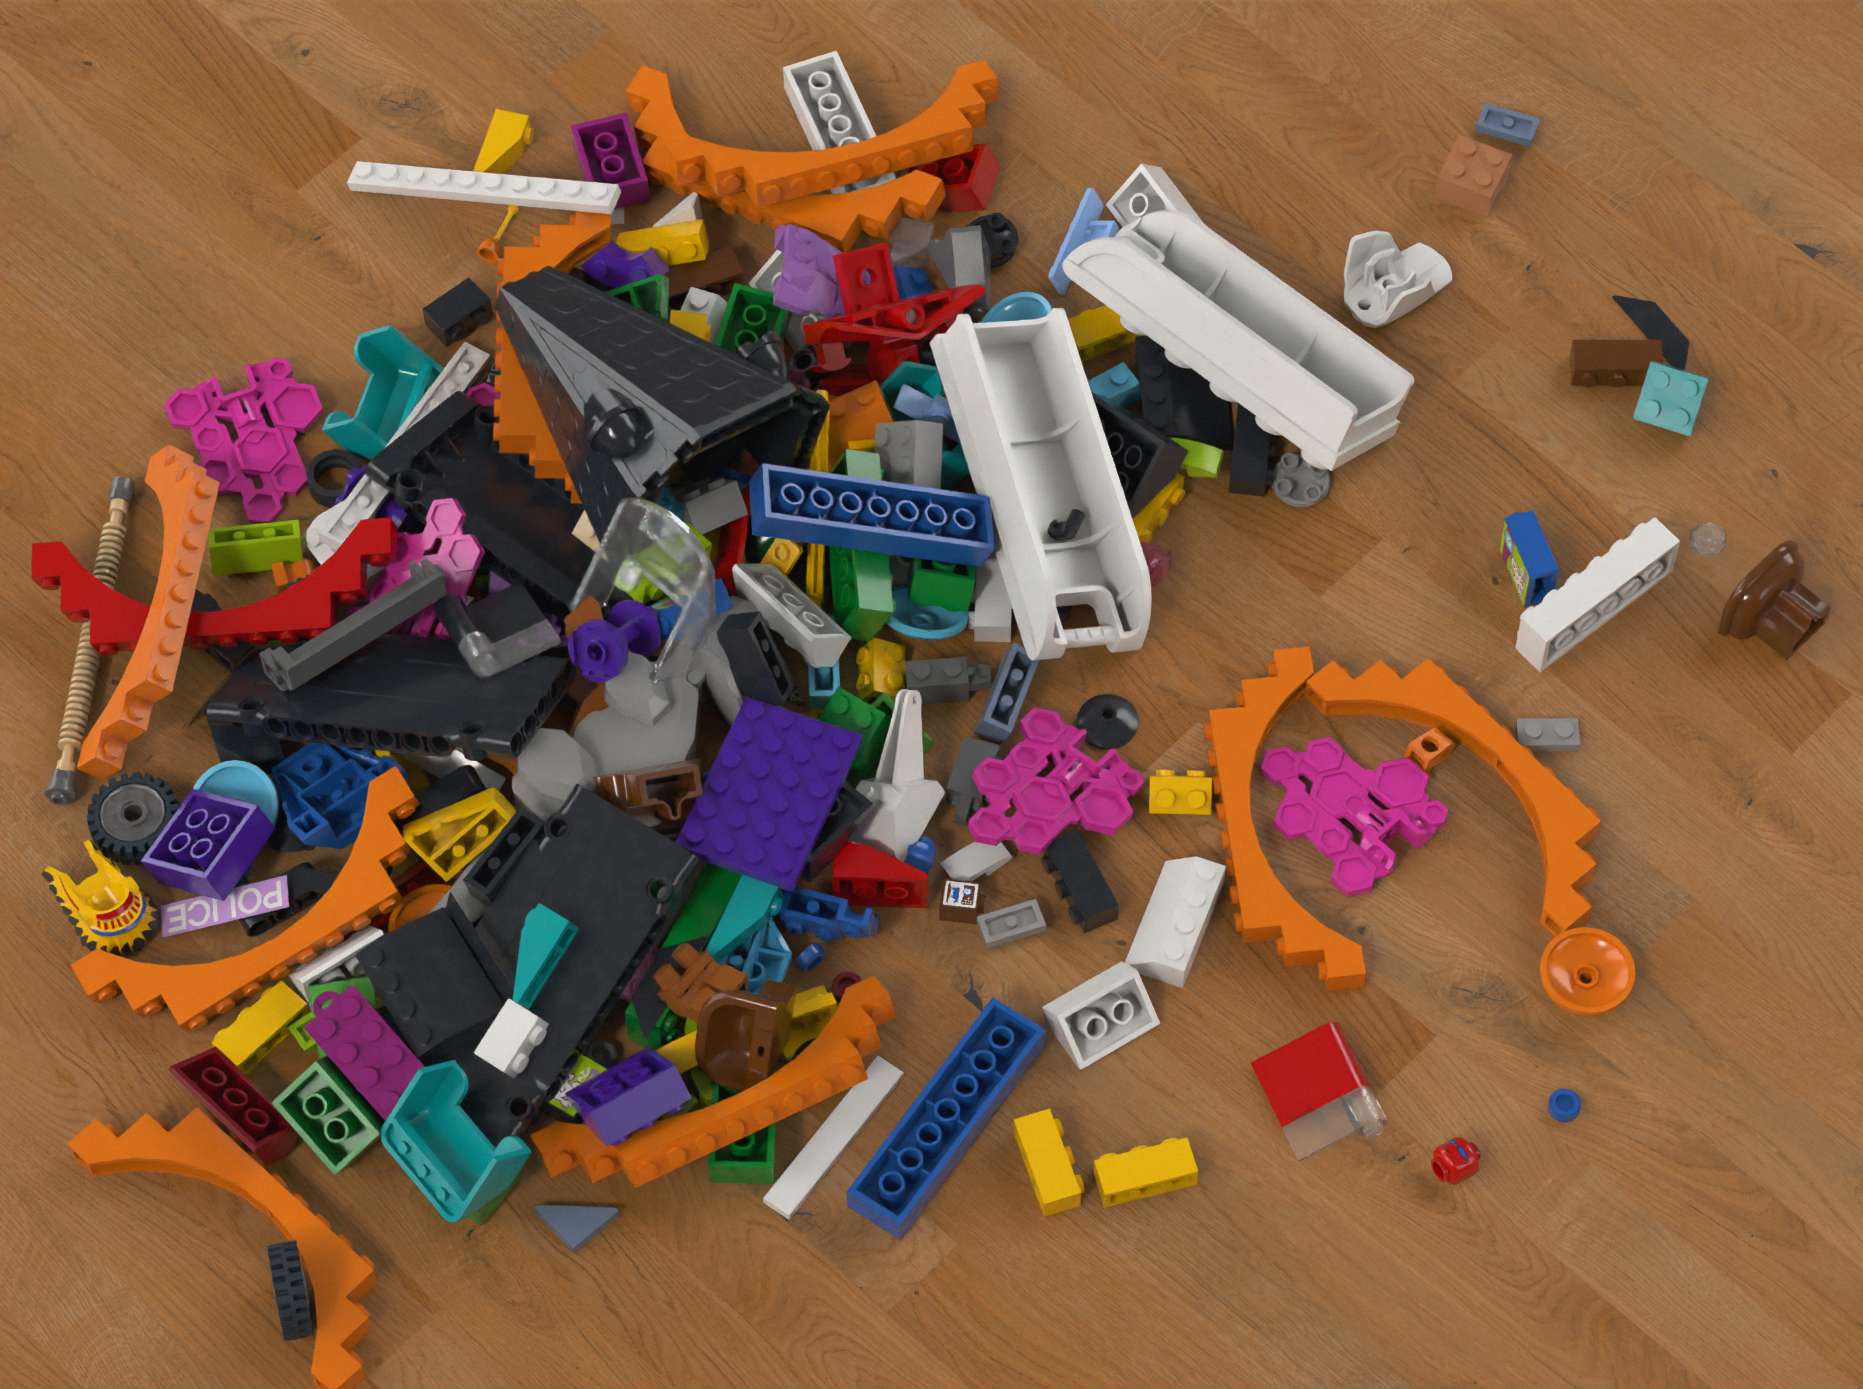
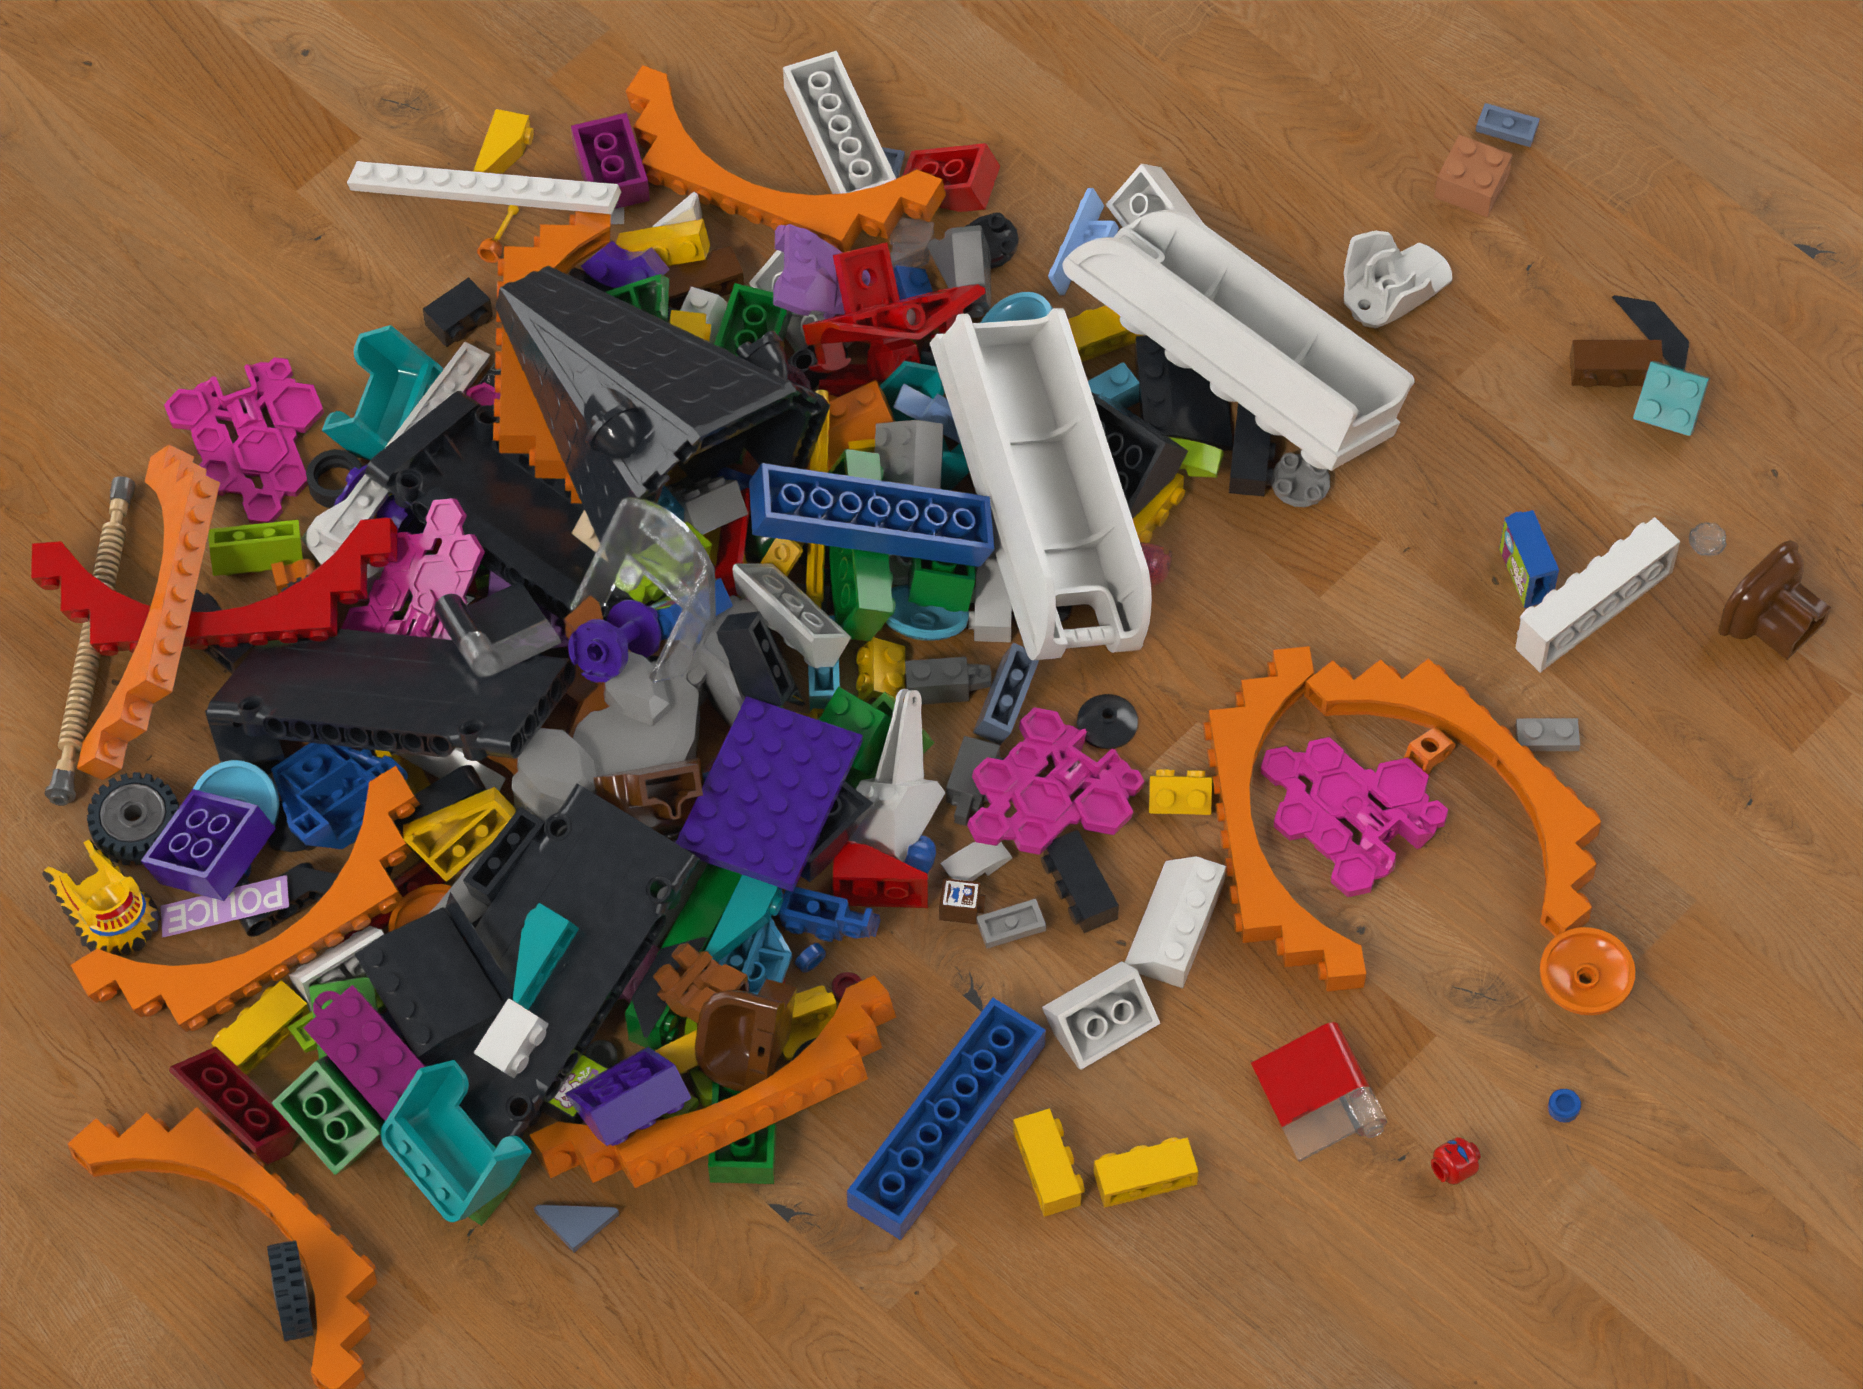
black sticker [182,643,260,729] -> none
dark grey panel [259,558,447,691] -> none
orange arch [664,60,998,208] -> none
white tile [763,1056,904,1220] -> none
black arm [1047,509,1085,541] -> none

